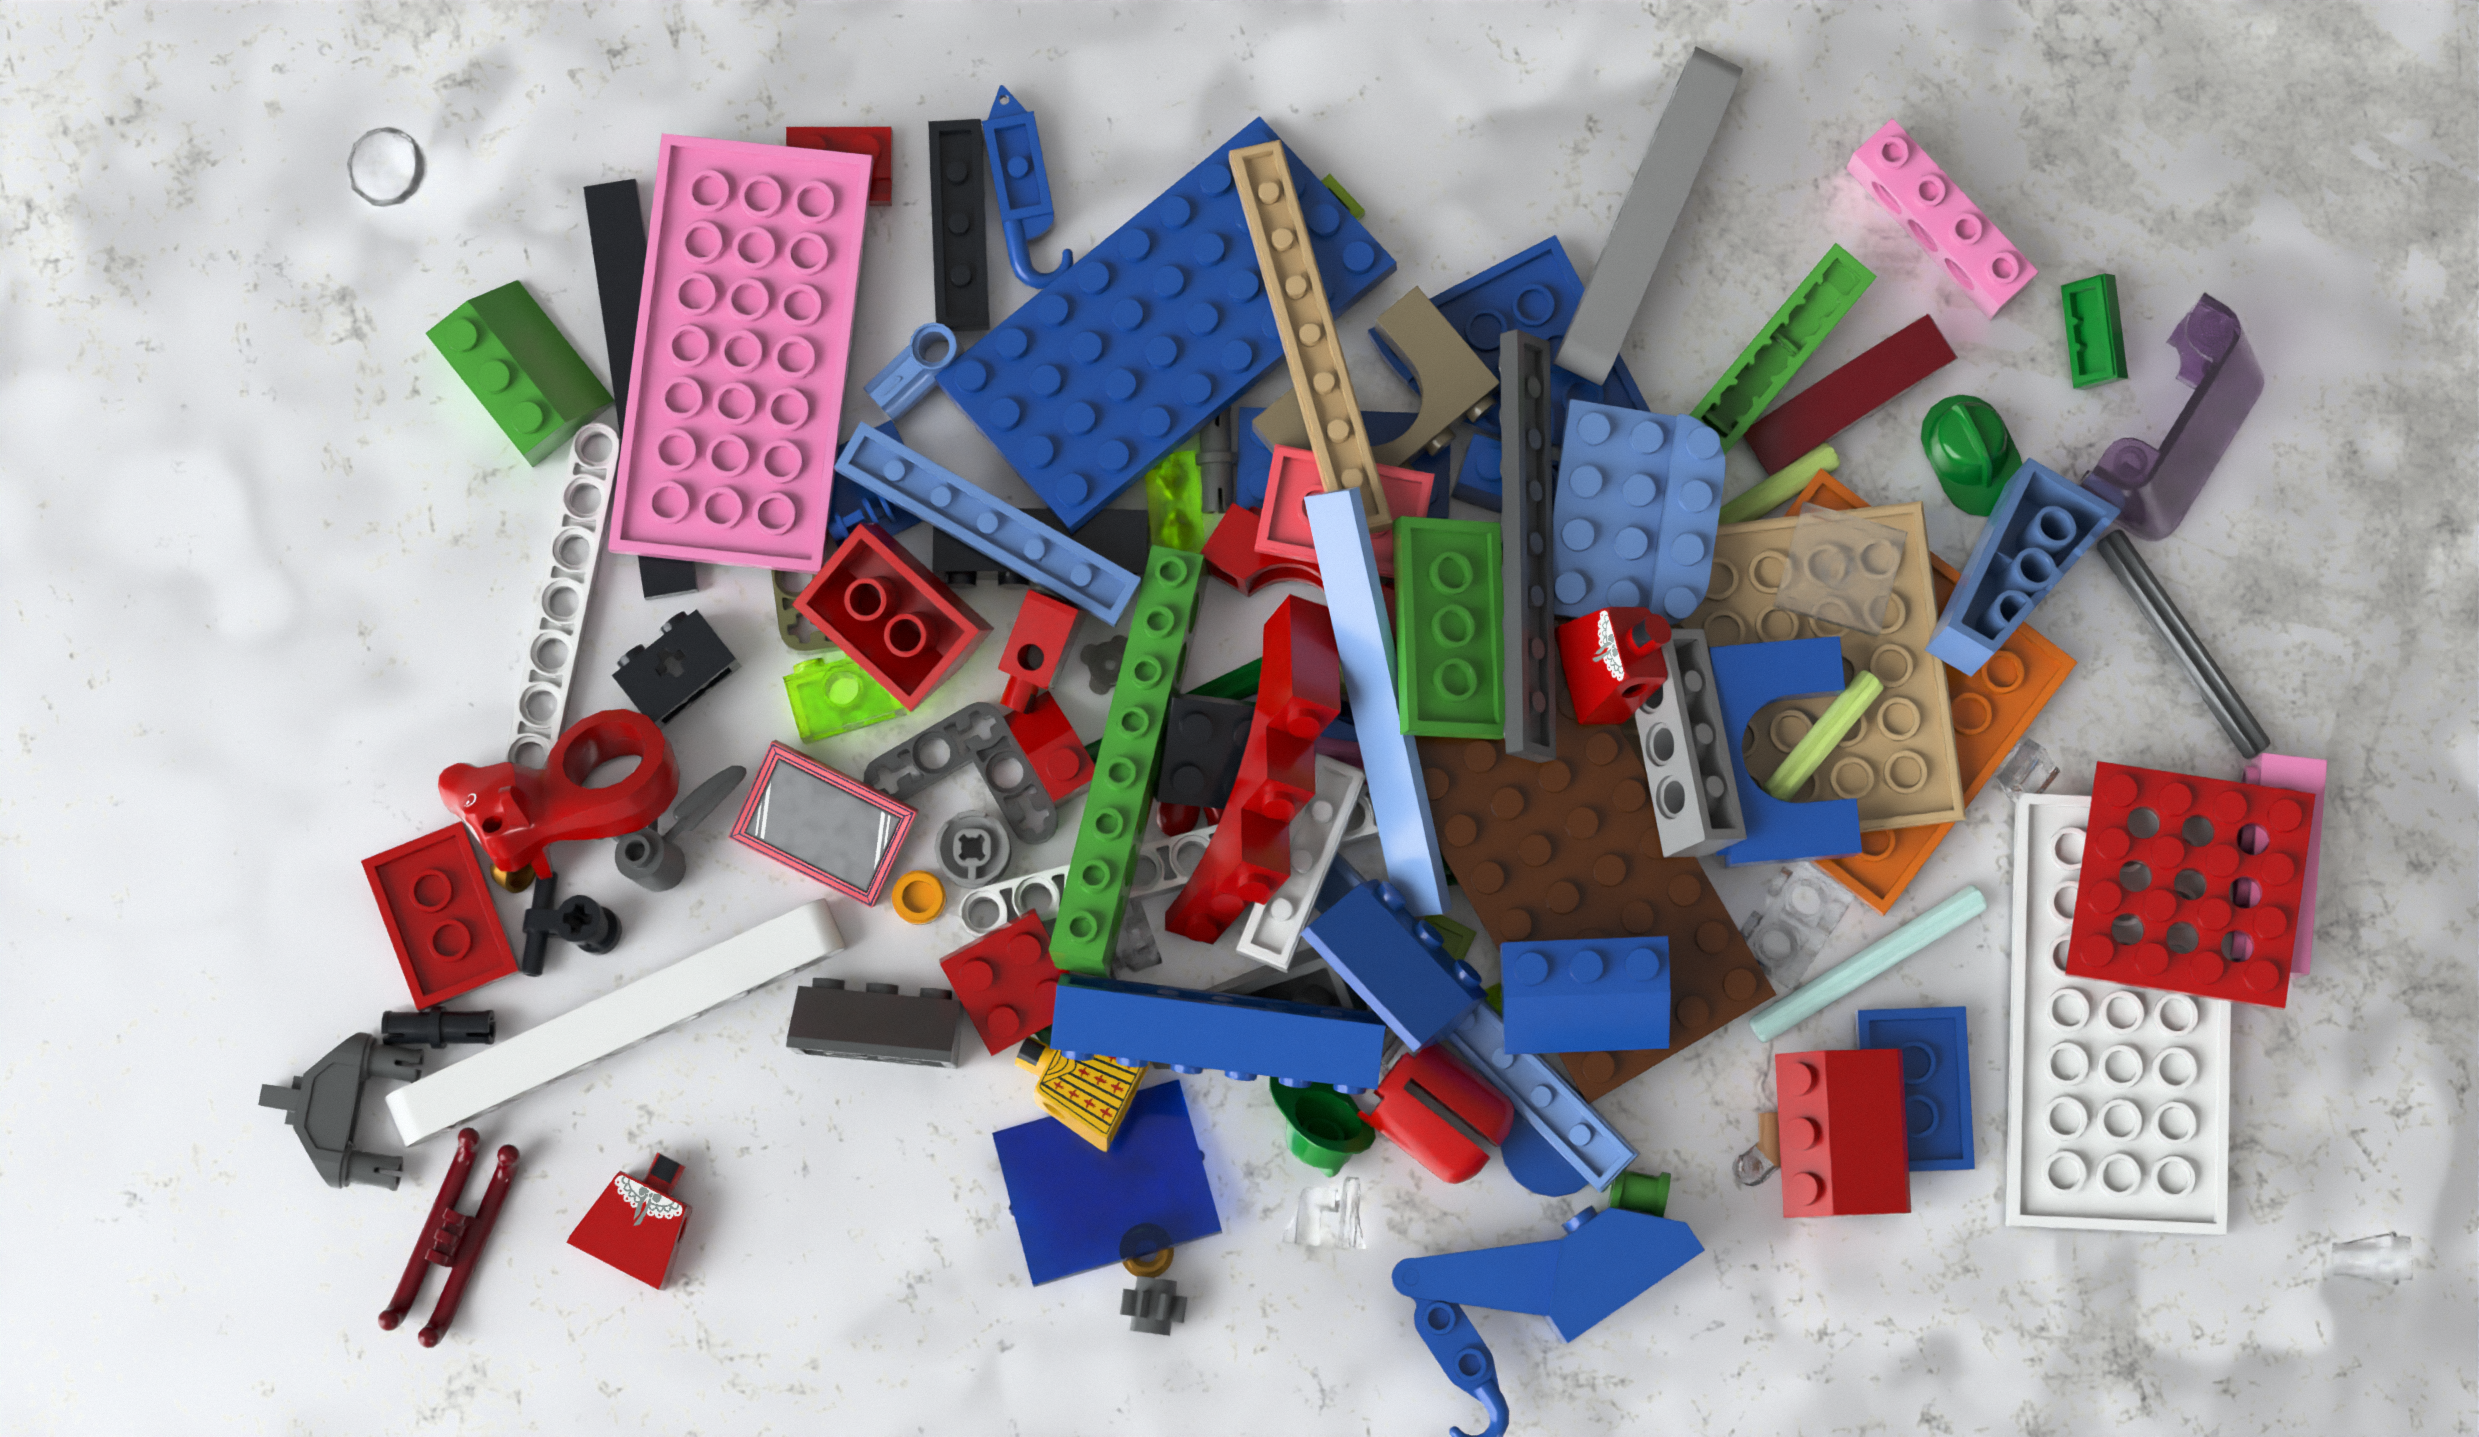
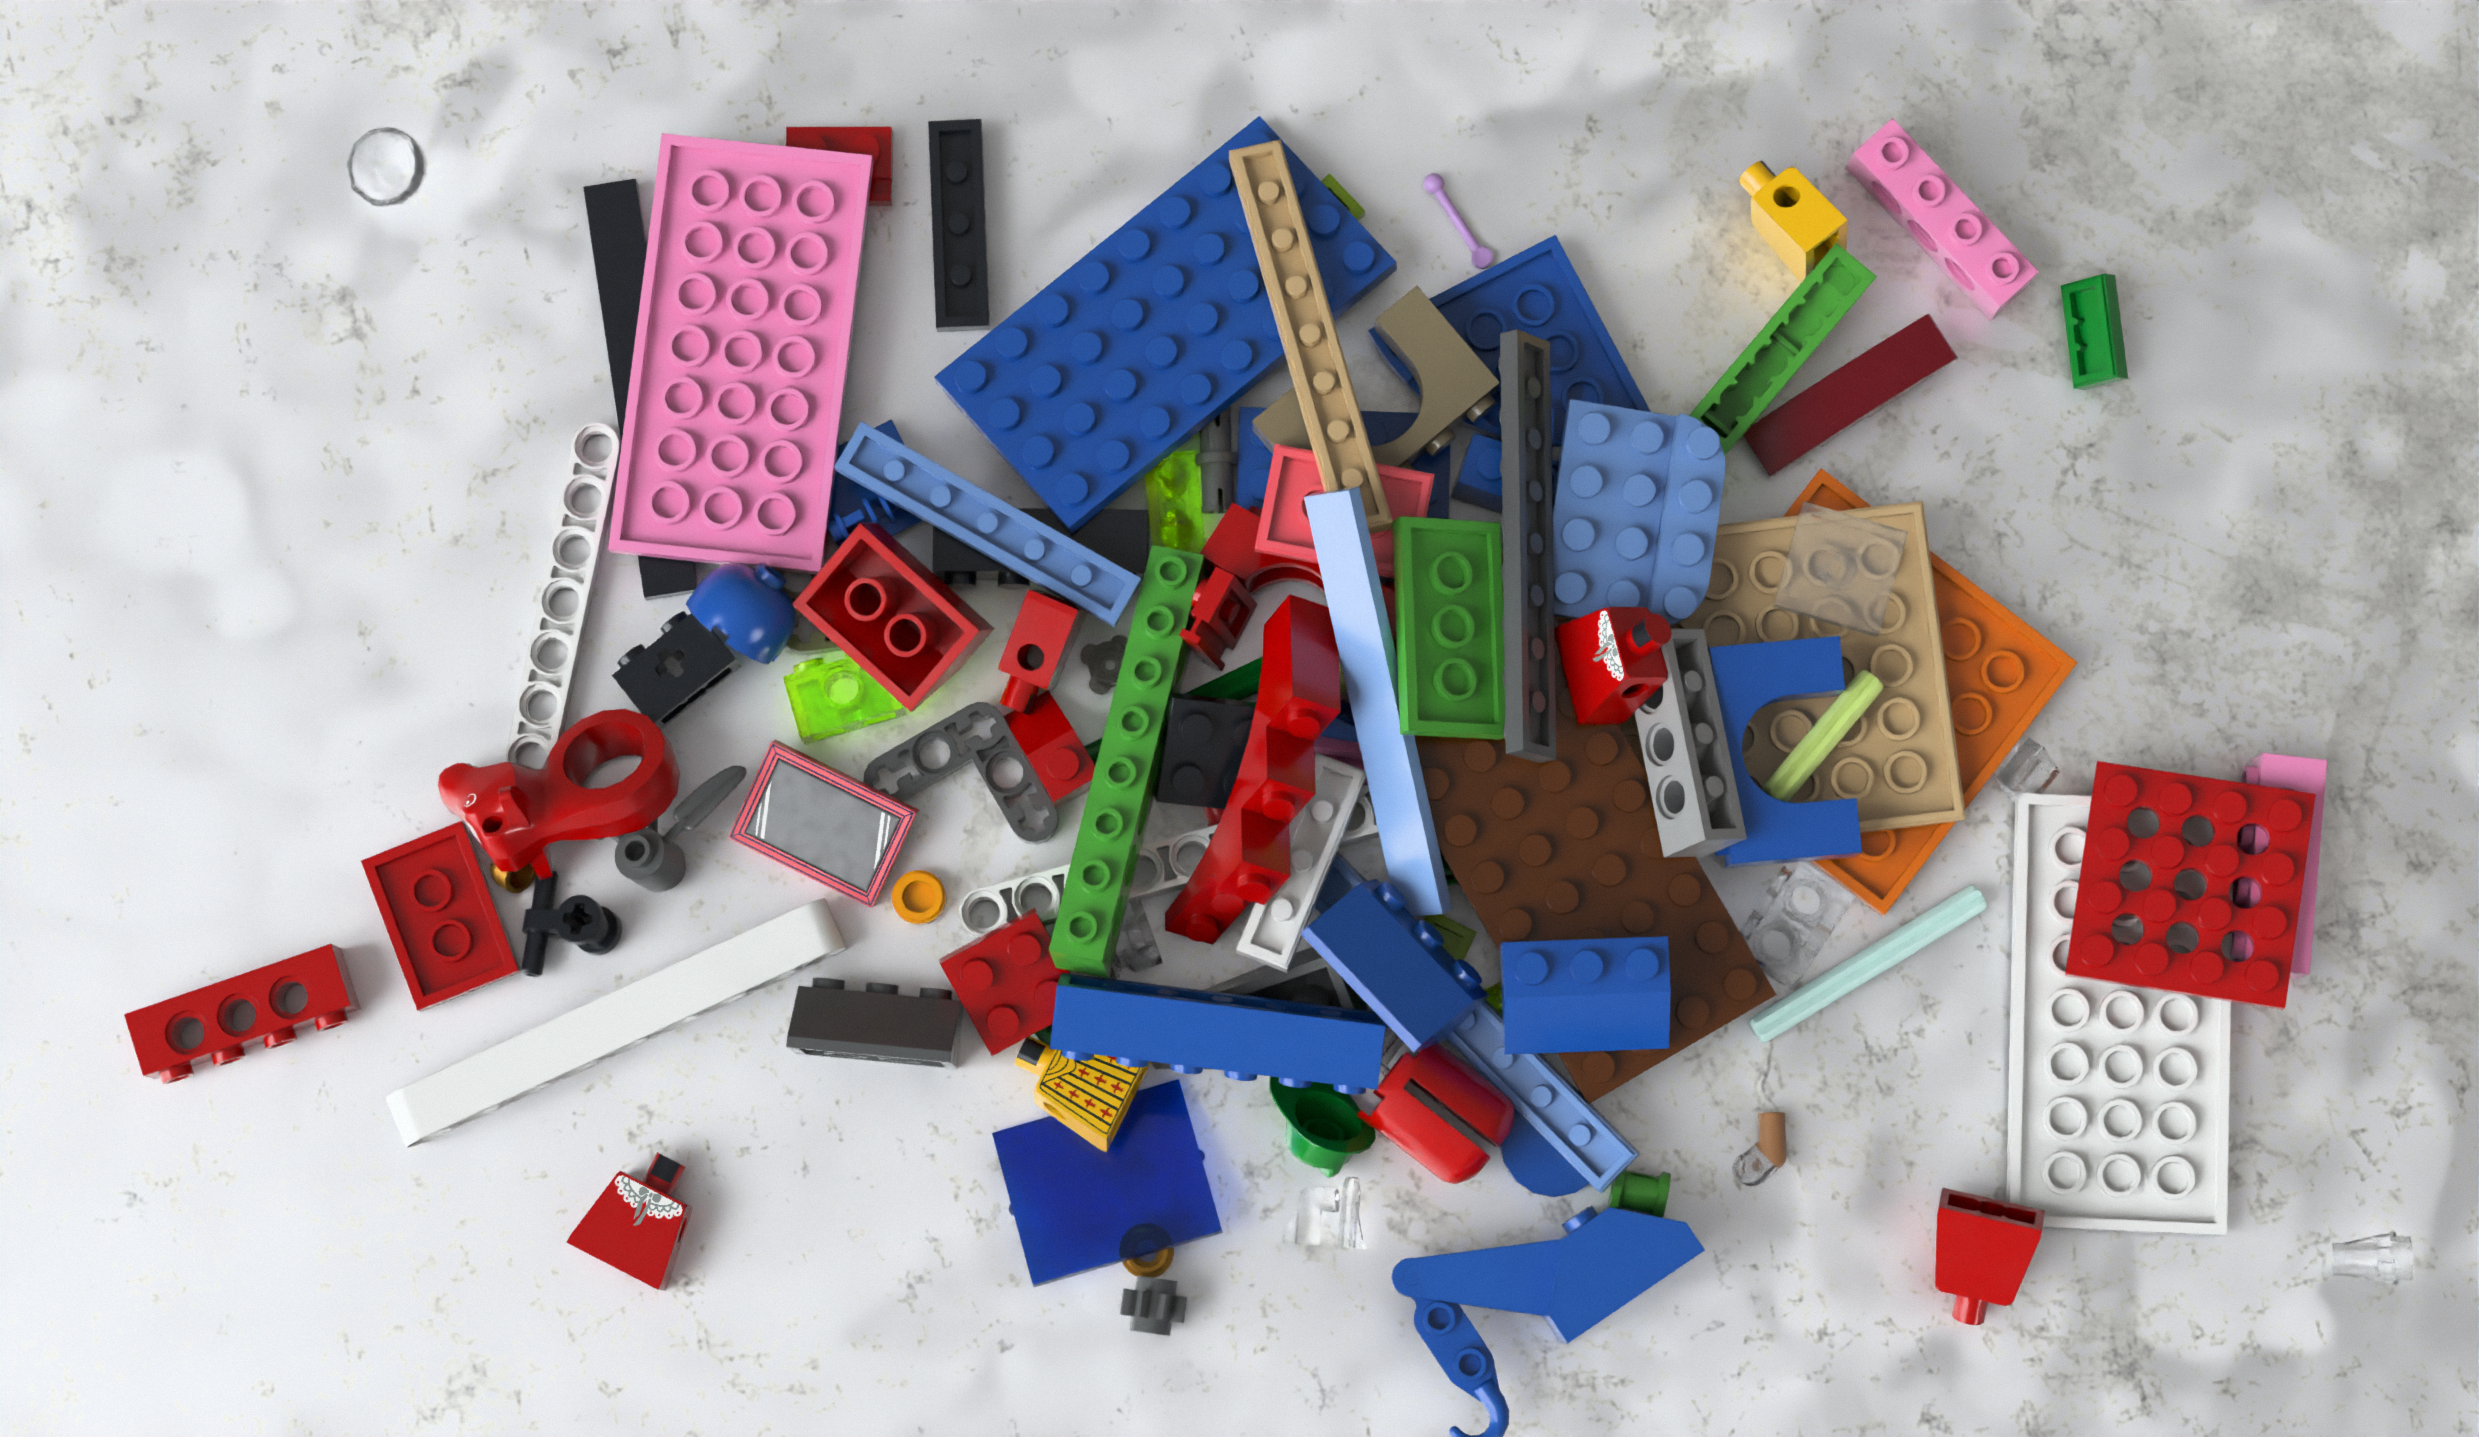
dark grey connector [258,1032,424,1191] -> none
dark red piece [378,1127,521,1348] -> none
black pin [381,1006,496,1049] -> none
bright green slope [425,280,615,467] -> none
medium blue piece [863,322,964,423] -> none
light grey wheel [934,810,1012,889] -> none
blue plate [982,85,1073,289] -> none
red hinge [1156,802,1201,837] -> none
light grey beam [1553,46,1743,386] -> none
yellowish green axle [1718,443,1841,525] -> none
red slope [1775,1049,1911,1218] -> none
blue plate [1855,1006,1975,1172] -> none
green piece [1921,394,2023,517] -> none
medium blue wedge [1925,457,2122,677] -> none
clear purple windscreen [2077,292,2264,541] -> none
dark grey axle [2097,529,2270,759] -> none
none -> red brick [124,944,361,1084]
none -> blue cylinder [686,563,796,664]
none -> red plate [1179,567,1258,671]
none -> lavender hinge [1423,173,1493,269]
none -> yellow torso [1739,160,1847,283]
none -> red torso [1935,1188,2045,1325]

